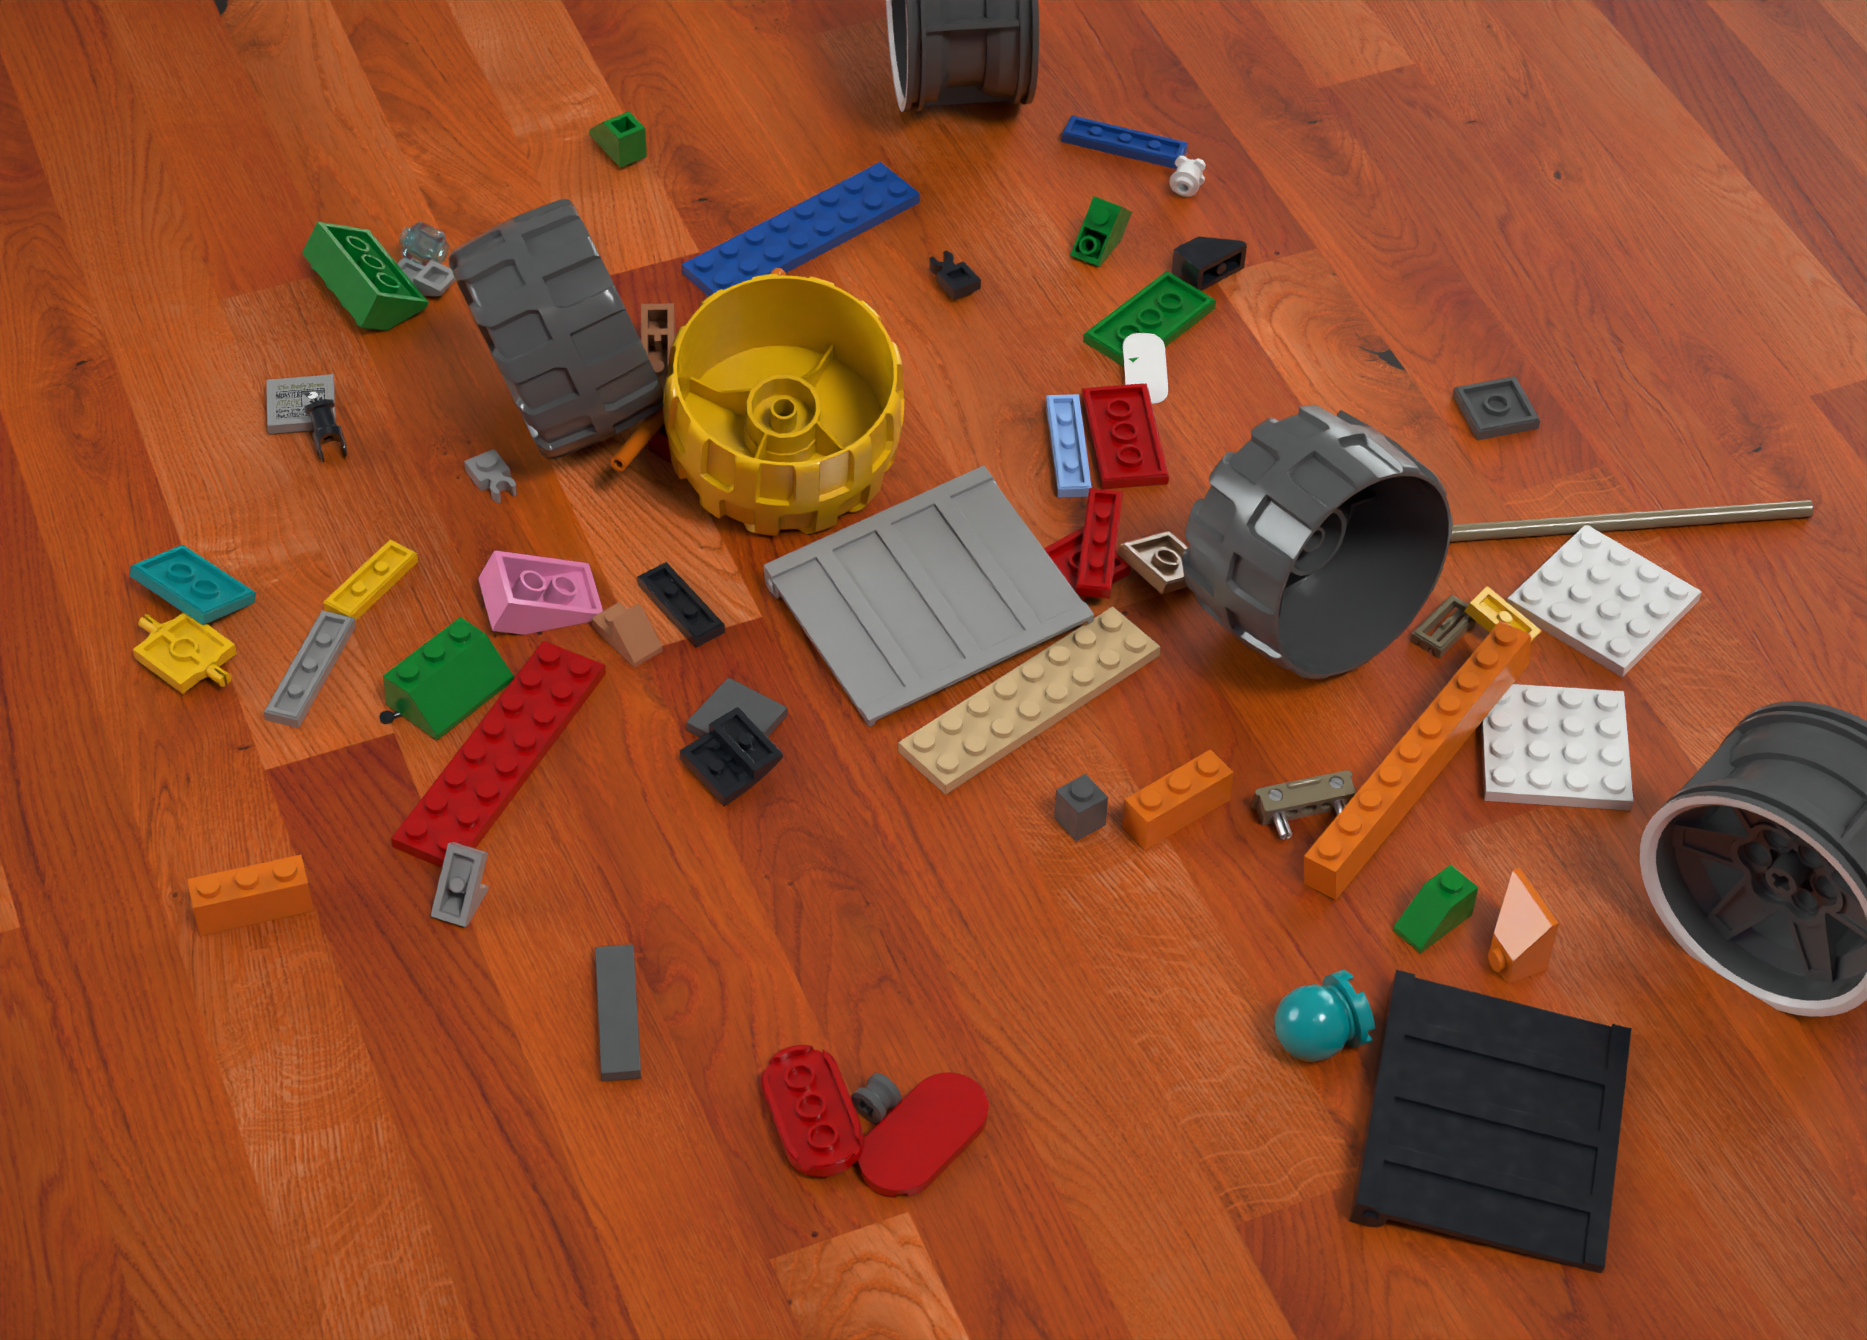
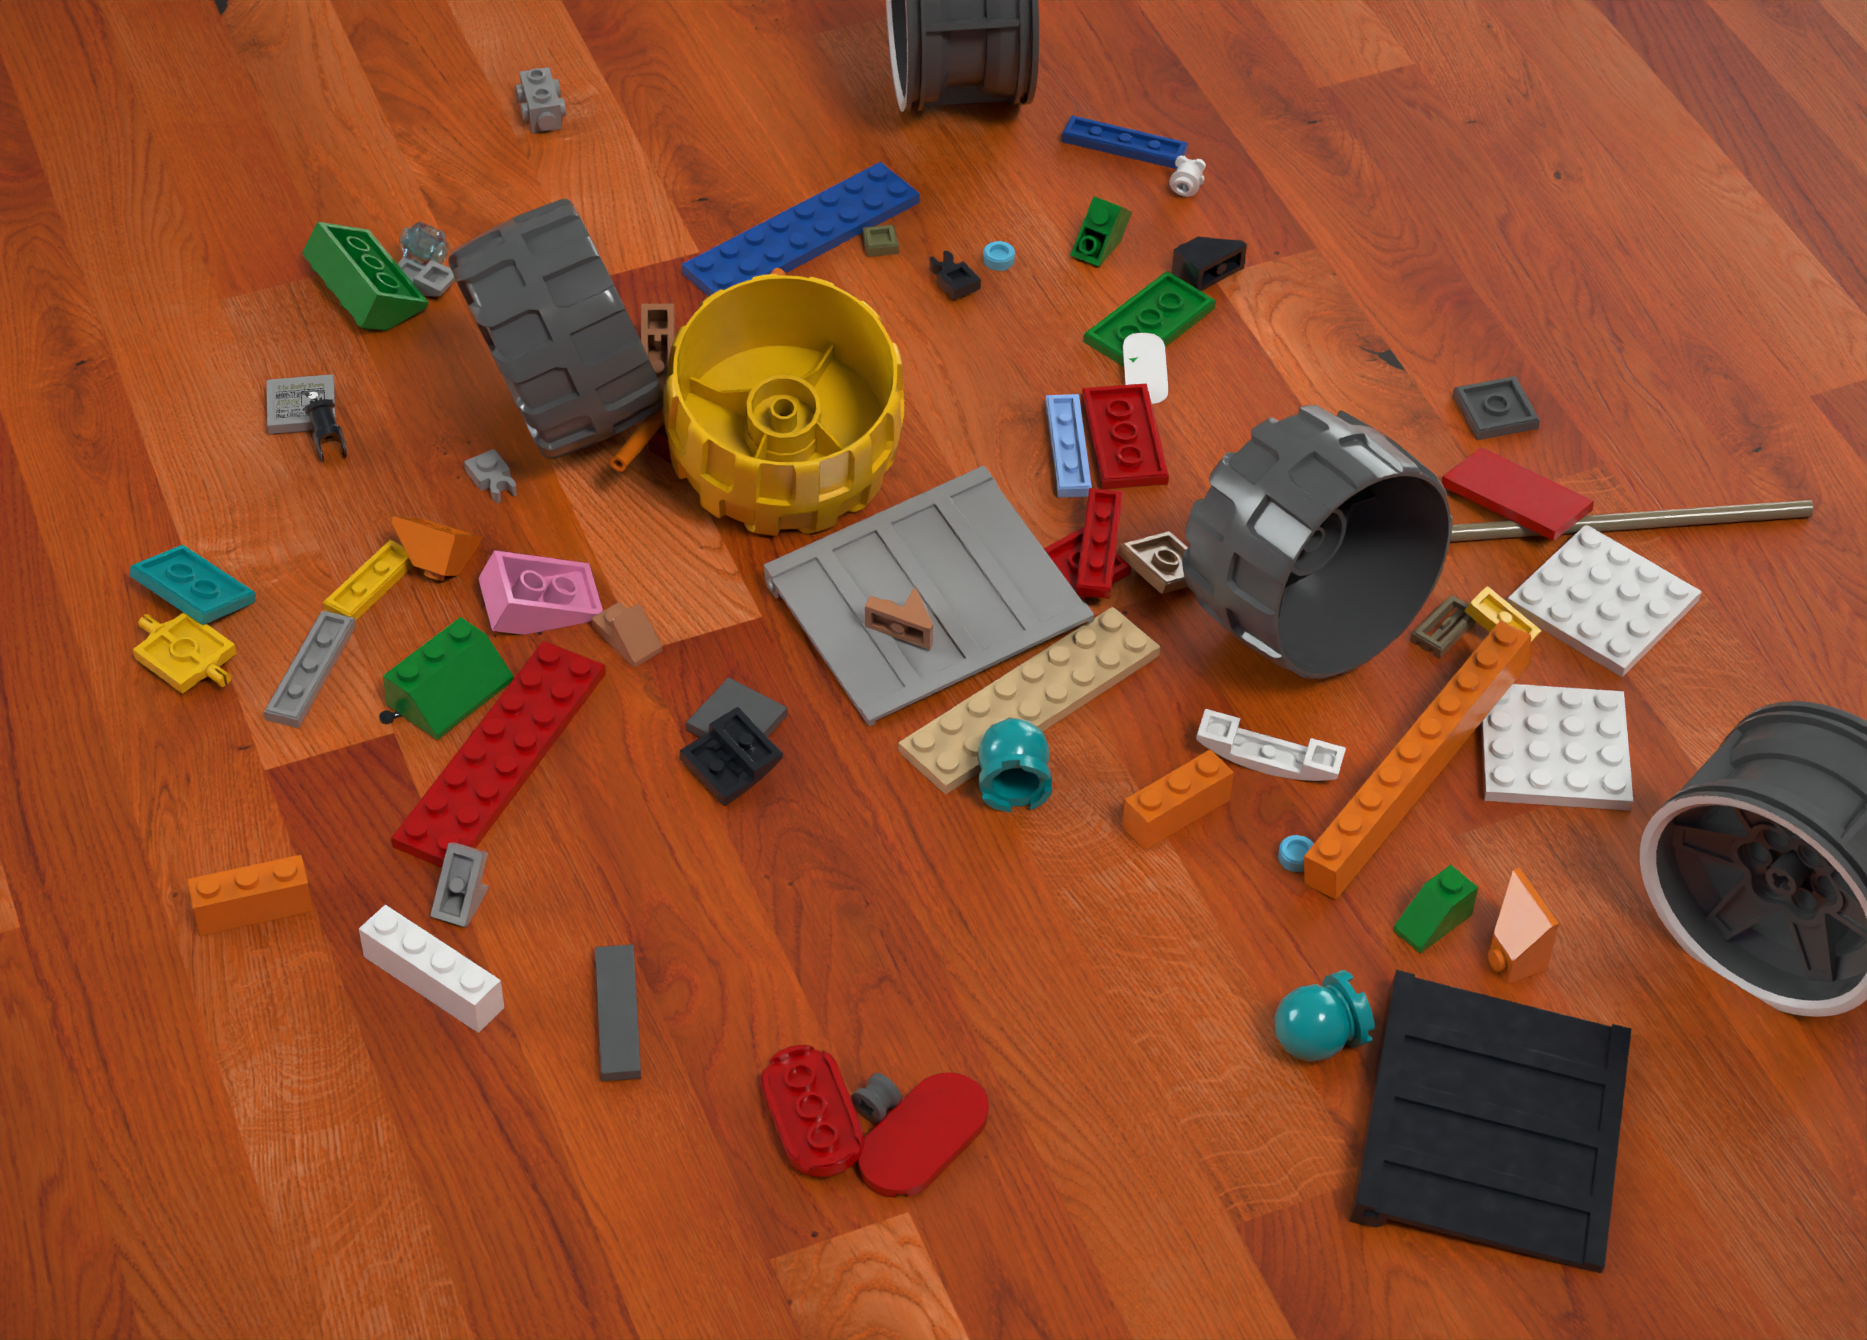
green slope [589,111,647,168] -> none
black tile [637,562,725,648] -> none
dark grey brick [1054,774,1108,842] -> none
dark tan piece [1251,770,1356,840] -> none
none -> white brick [359,905,504,1033]
none -> orange slope [391,516,482,581]
none -> light grey brick [515,67,566,133]
none -> olive tile [863,225,899,257]
none -> nougat slope [865,588,933,650]
none -> teal tile [978,717,1052,812]
none -> medium azure tile [983,241,1015,271]
none -> white slope [1196,709,1346,781]
none -> medium azure tile [1278,835,1314,872]
none -> red tile [1442,447,1594,541]

